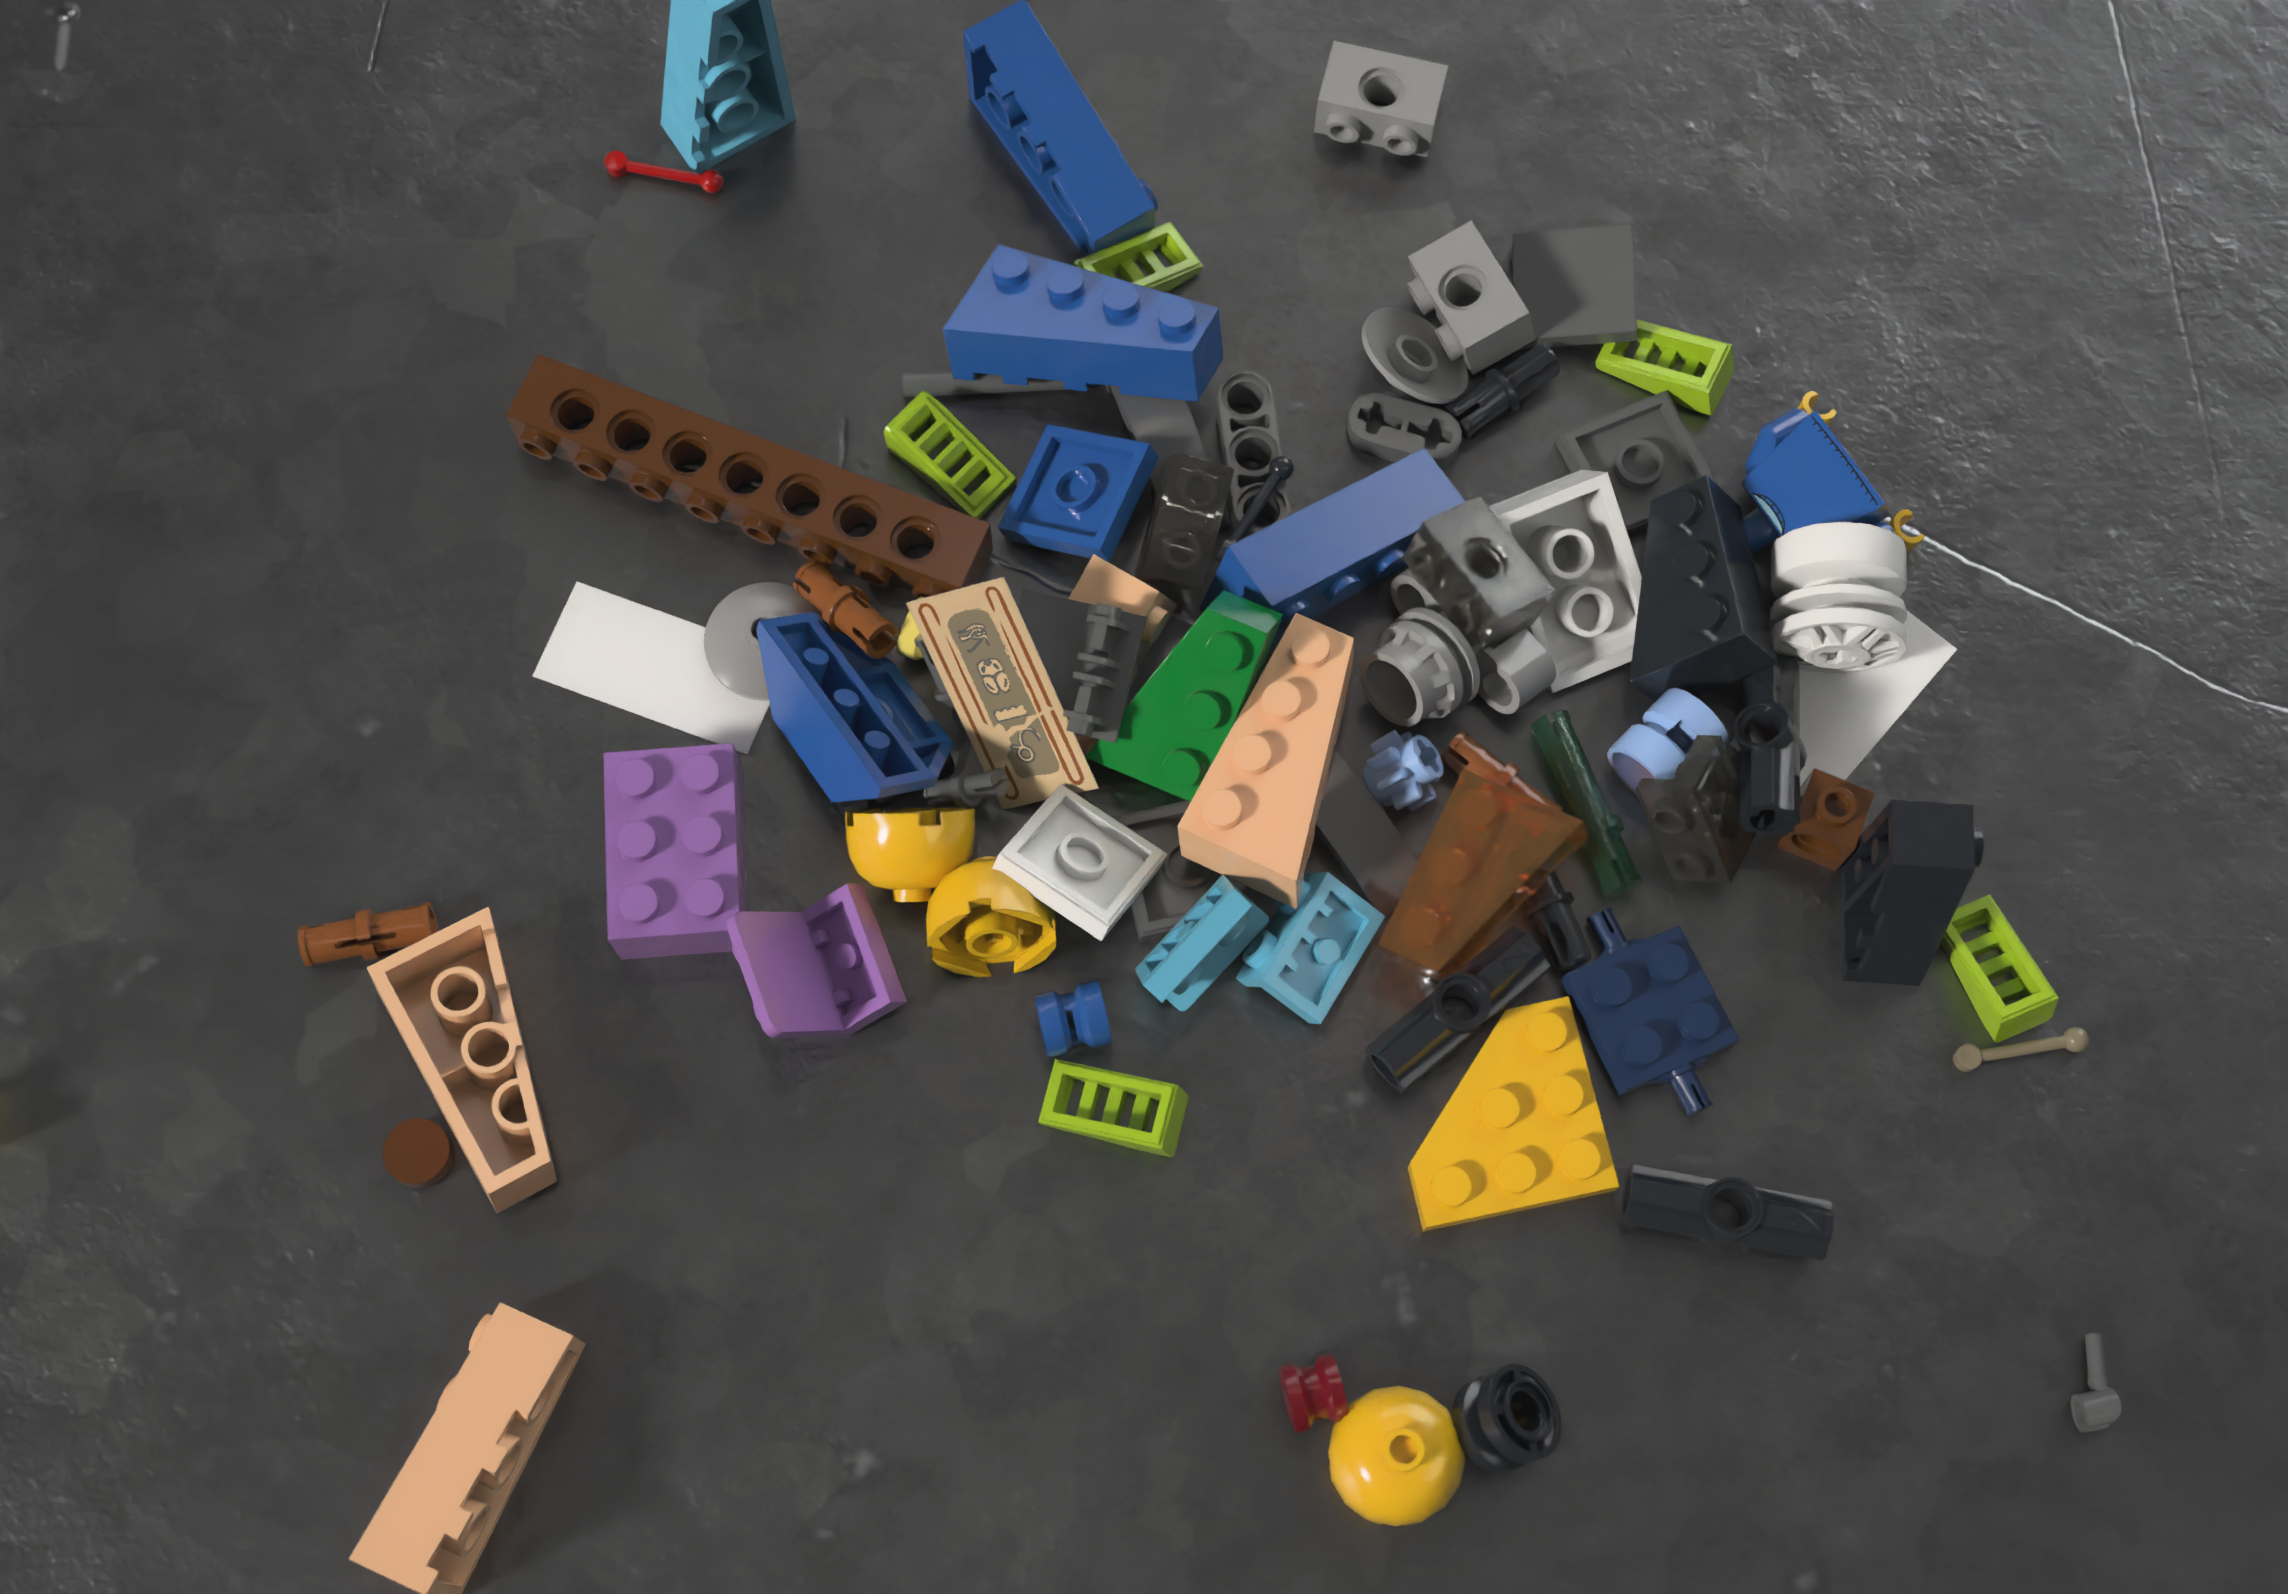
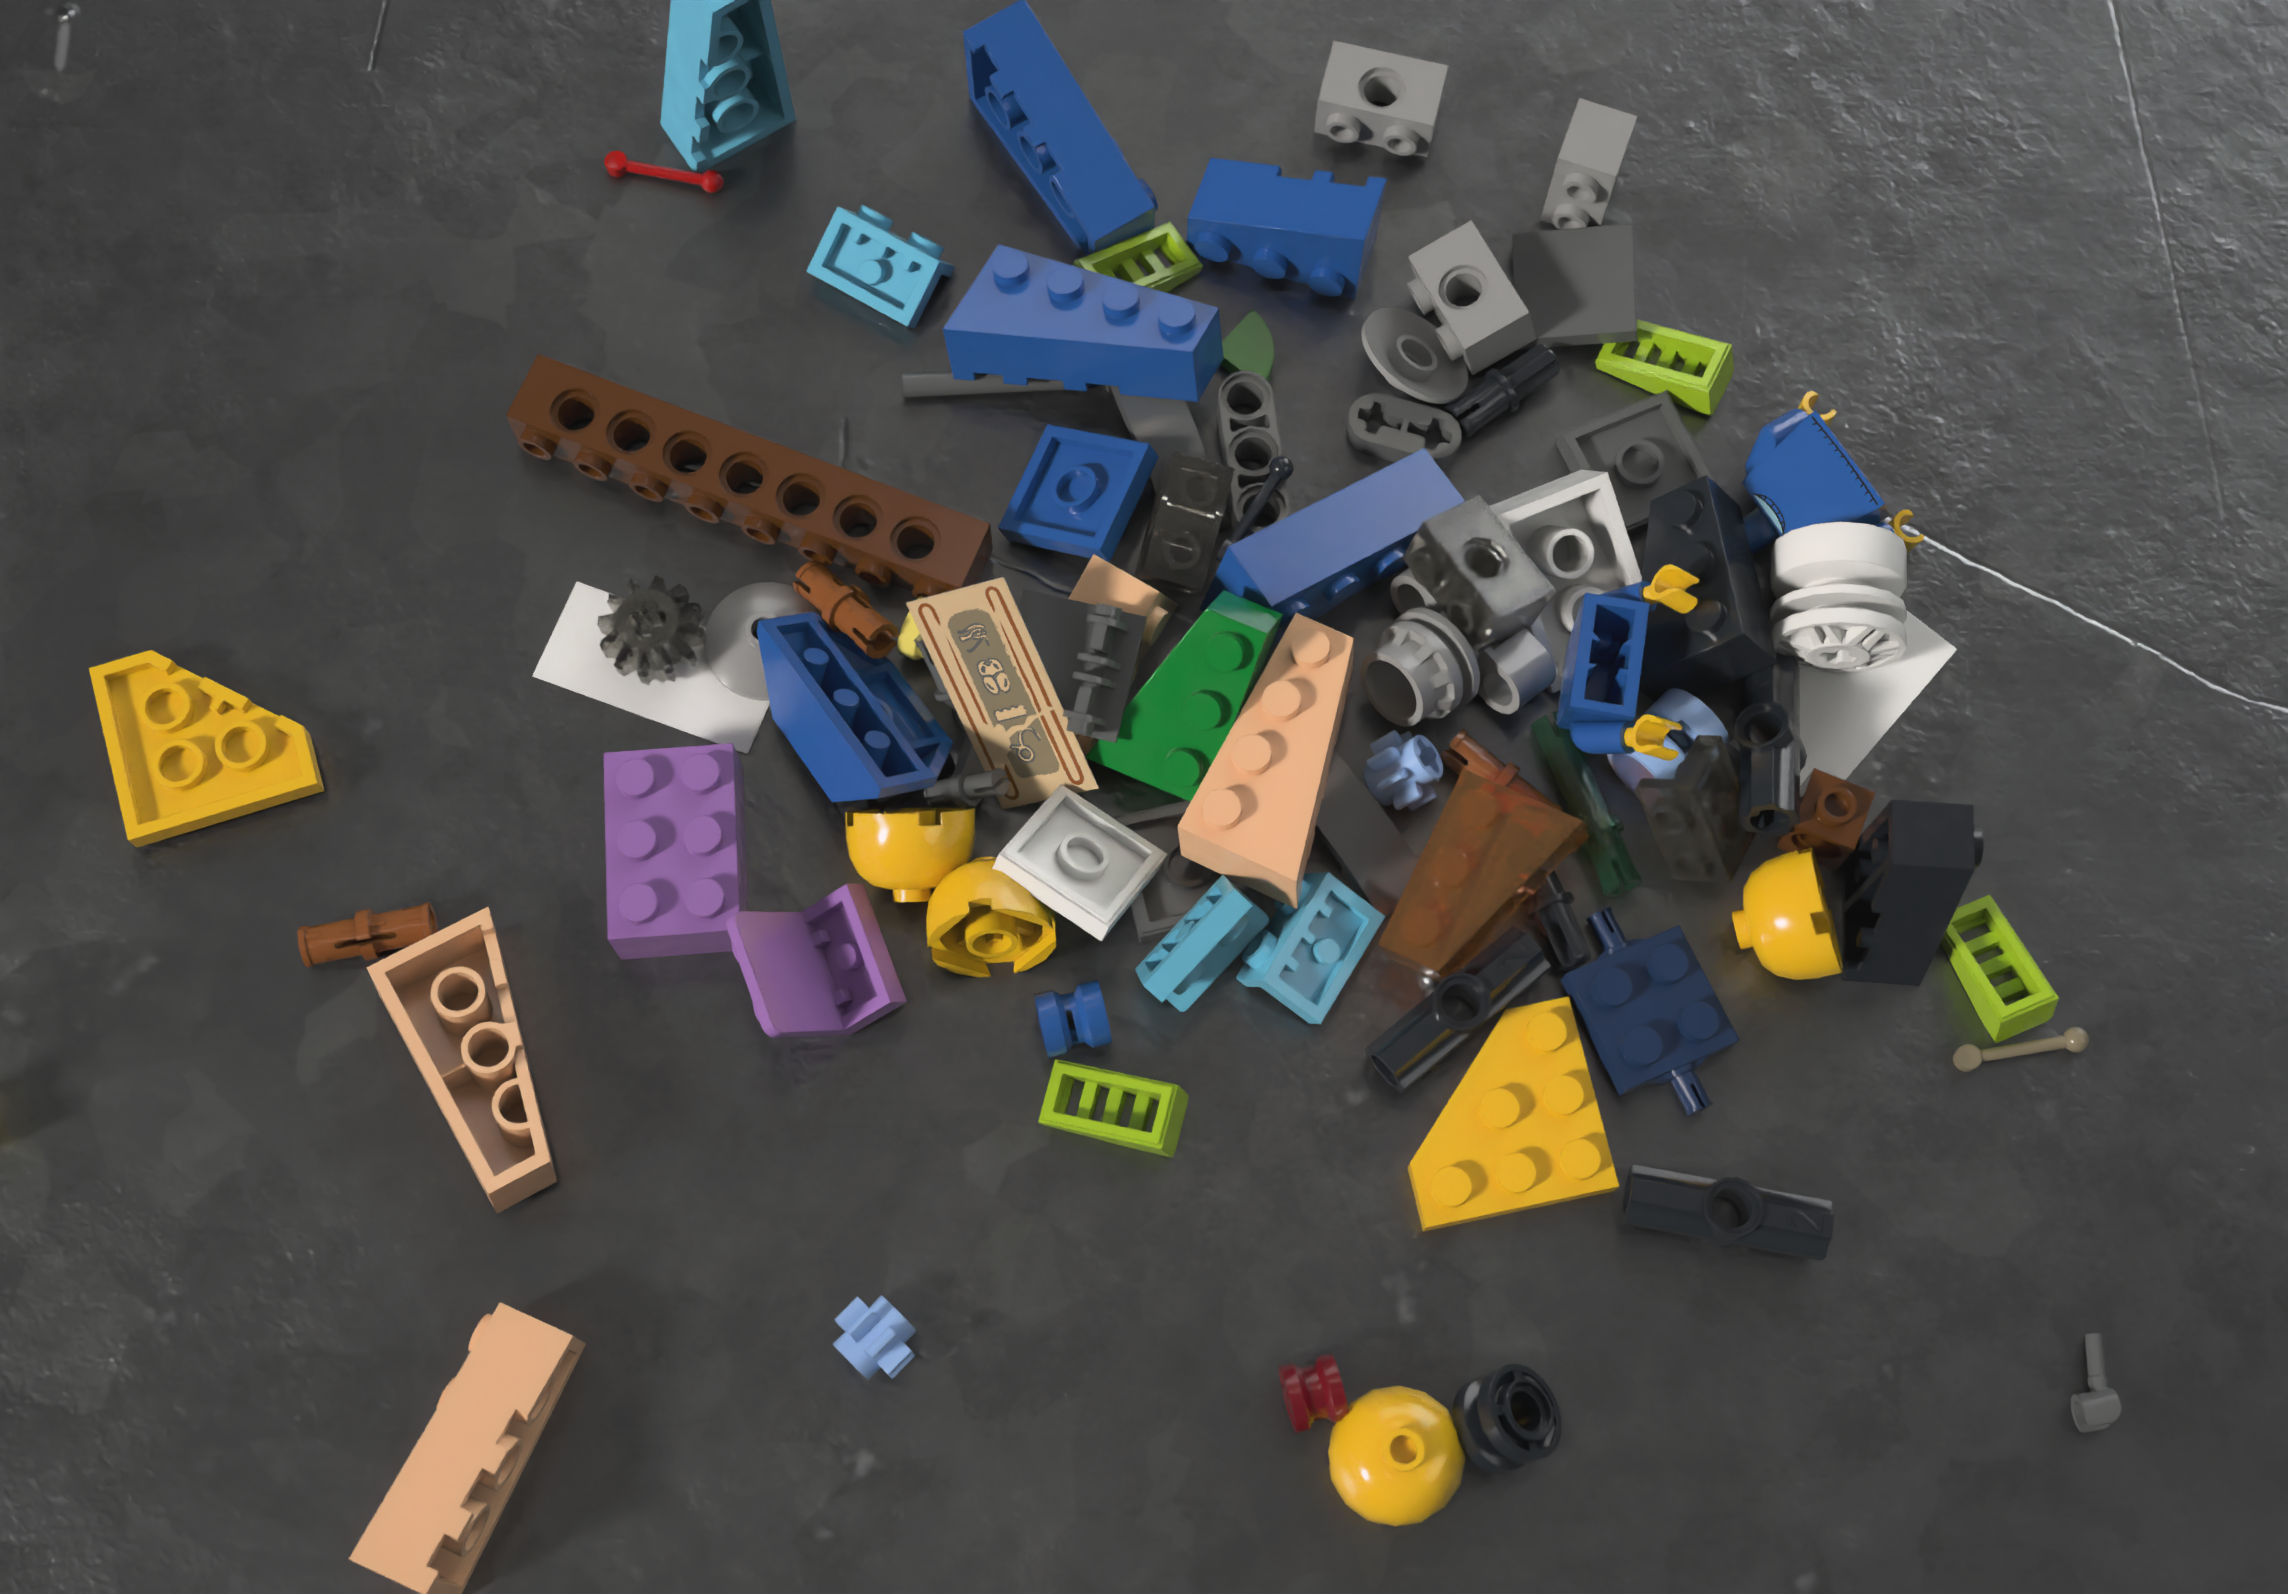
reddish brown tile [383,1118,455,1188] -> none
lime slope [884,390,1017,520] -> none
none -> yellow plate [89,650,324,848]
none -> clear smoke gear [597,575,707,686]
none -> medium azure bracket [806,204,955,329]
none -> light blue gear [832,1295,917,1381]
none -> blue wedge [1186,158,1387,299]
none -> bright green tile [1220,309,1274,382]
none -> light grey brick [1540,98,1637,229]
none -> blue torso [1557,564,1699,761]
none -> yellow cylinder [1732,848,1843,980]

